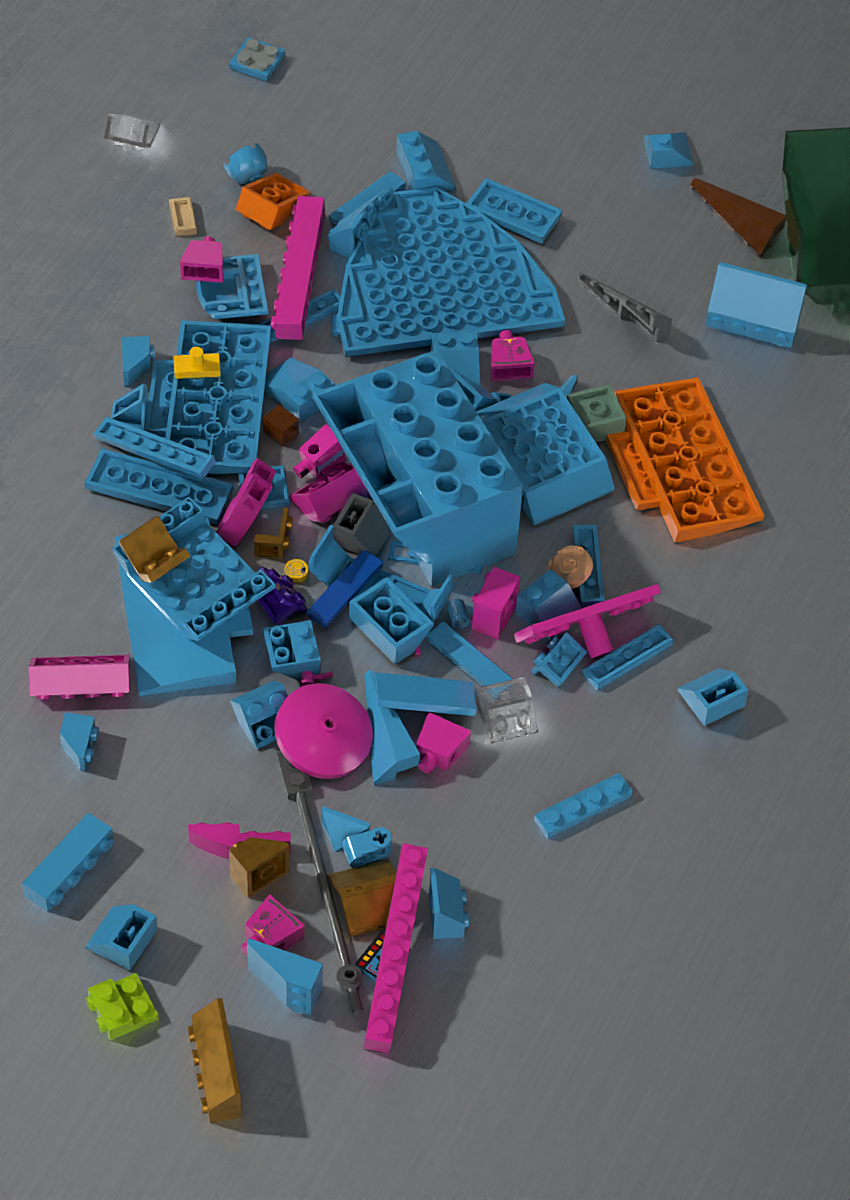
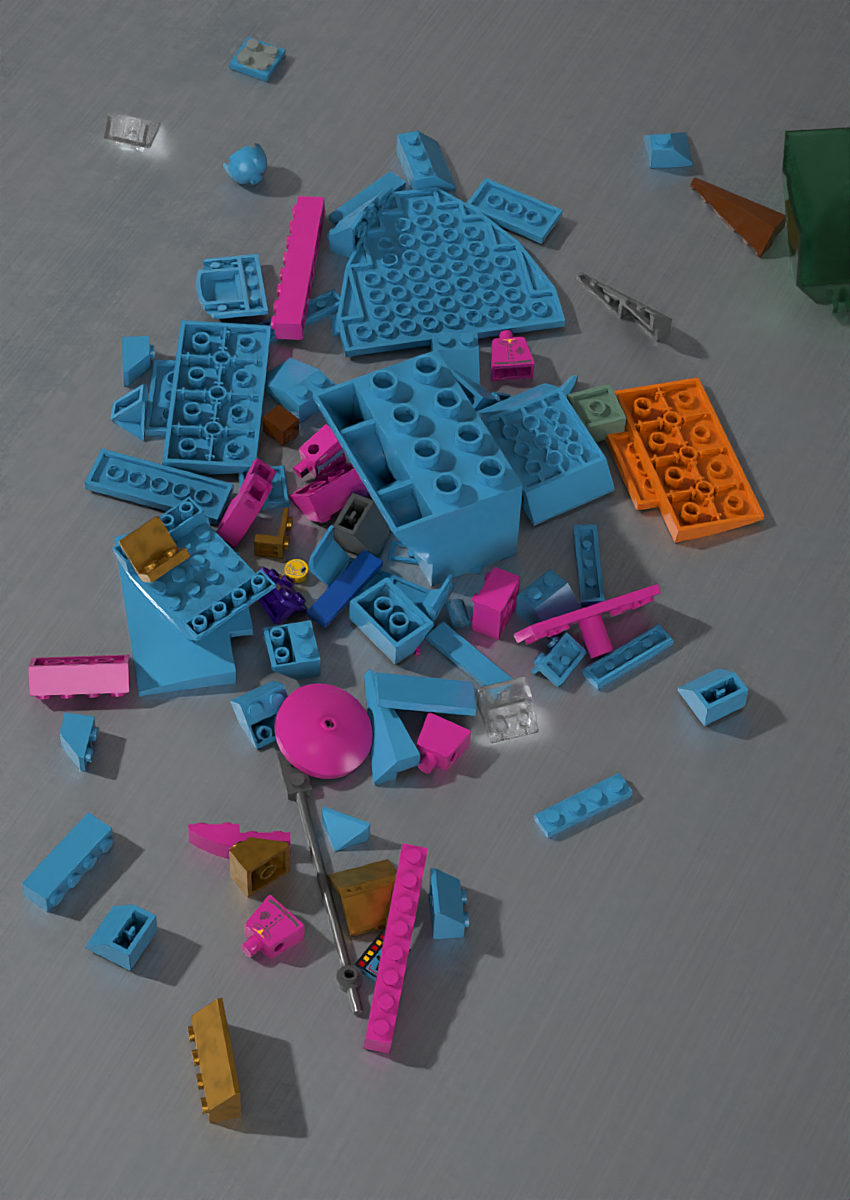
lime plate [85,973,158,1041] -> none
dark azure plate [93,417,216,479] -> none
tan tile [169,197,197,236] -> none
yellow tile [173,347,221,379] -> none
dark pink torso [180,236,223,283] -> none
orange slope [235,172,311,230] -> none
dark azure slope [247,938,323,1015] -> none
dark pink hand [300,671,333,687] -> none
dark azure piece [341,827,392,868] -> none
light nougat tile [546,545,593,589] -> none
dark azure slope [705,262,807,348] -> none

